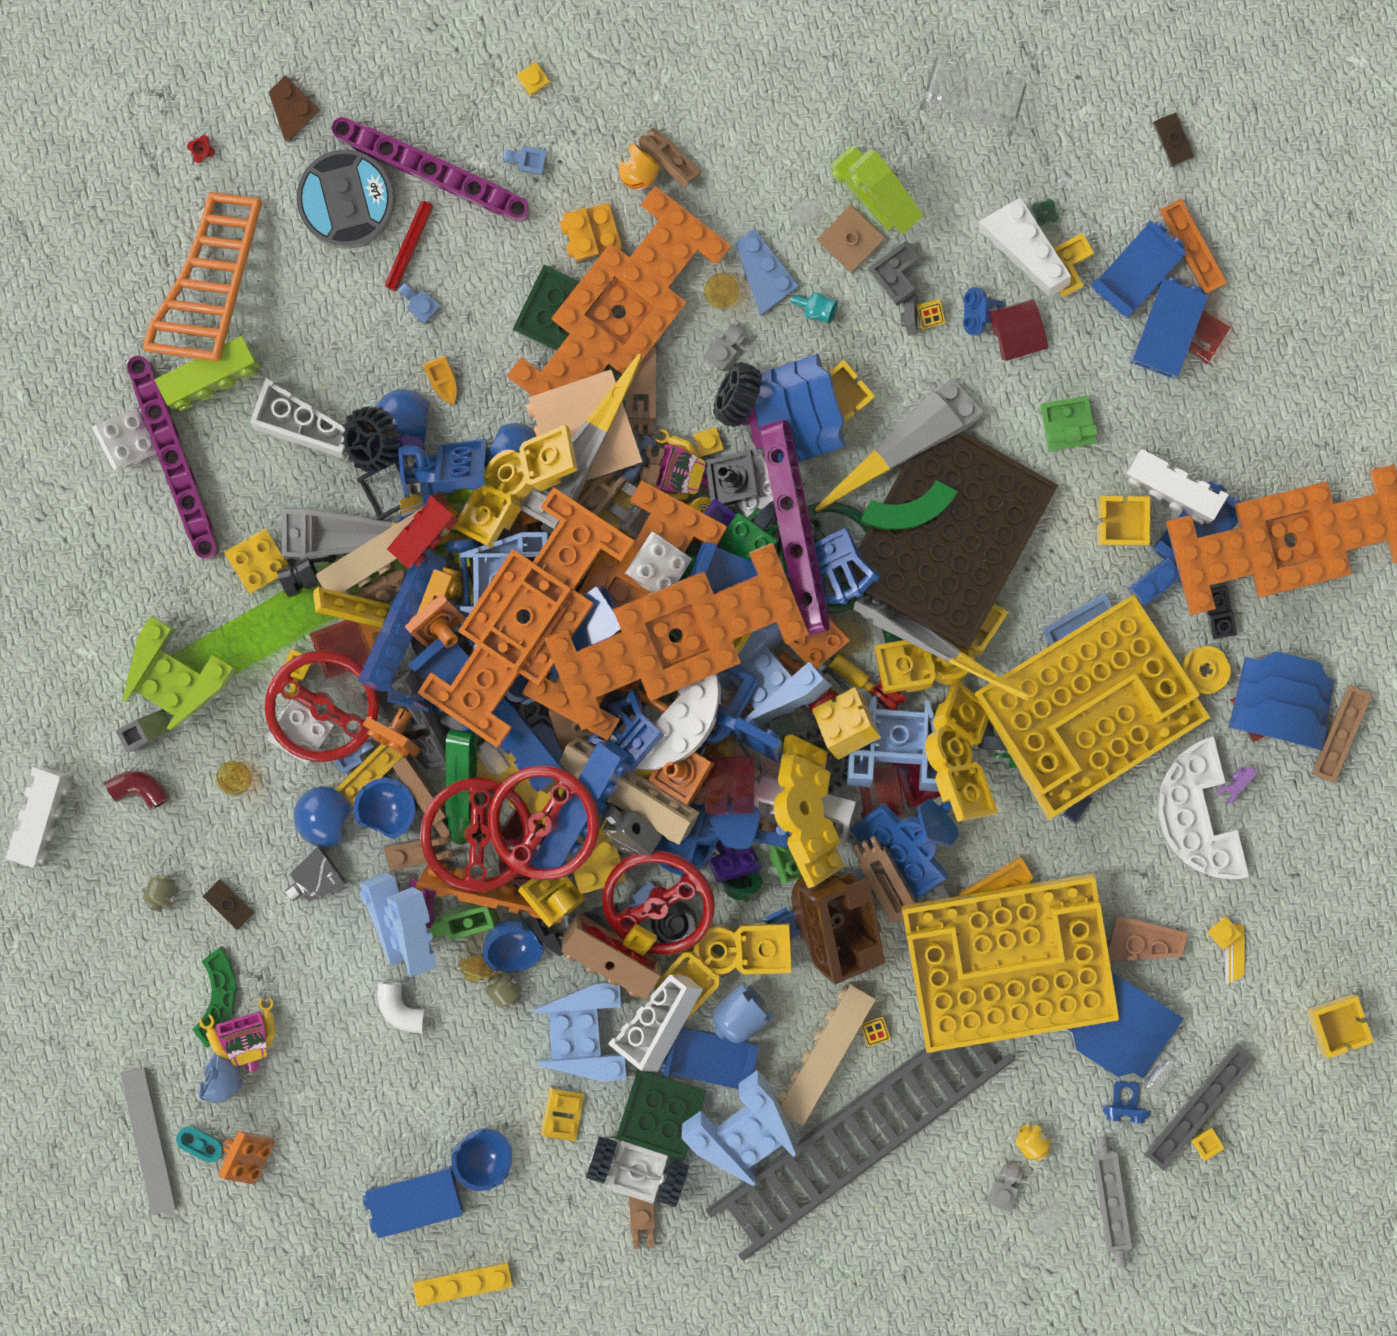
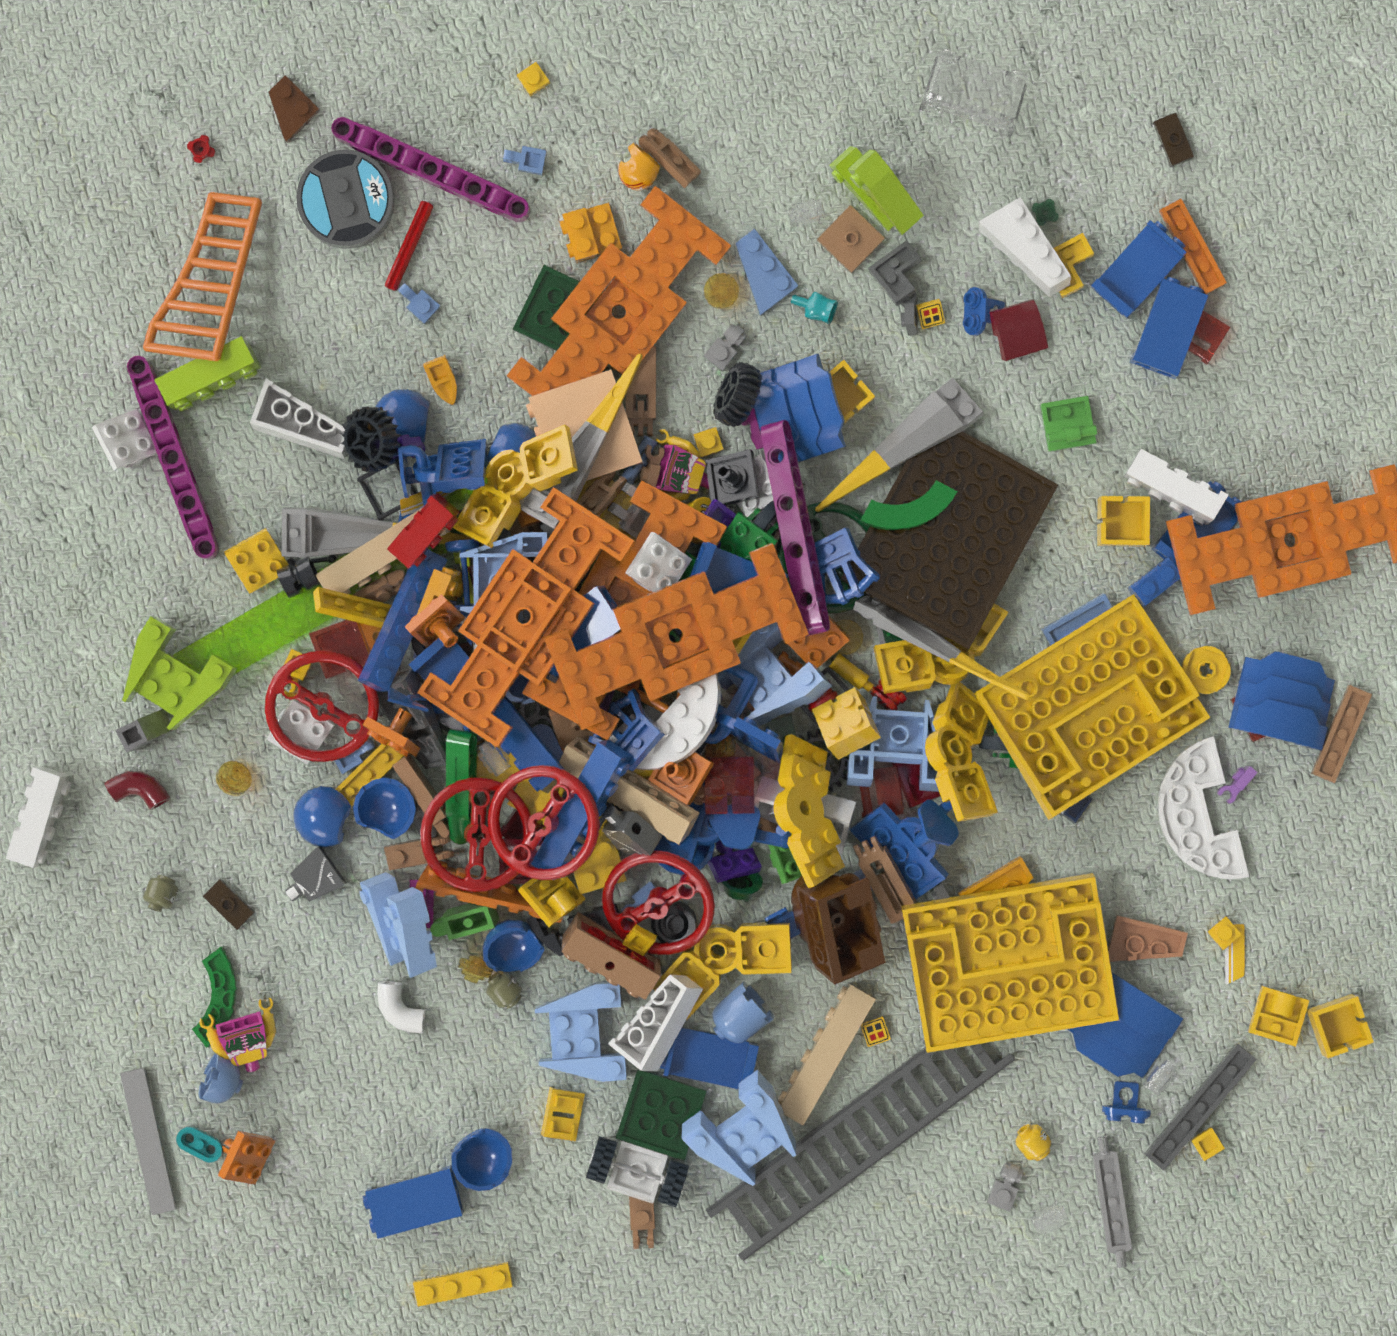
black slope [1206,585,1237,639] -> none
none -> yellow plate [1248,986,1310,1047]

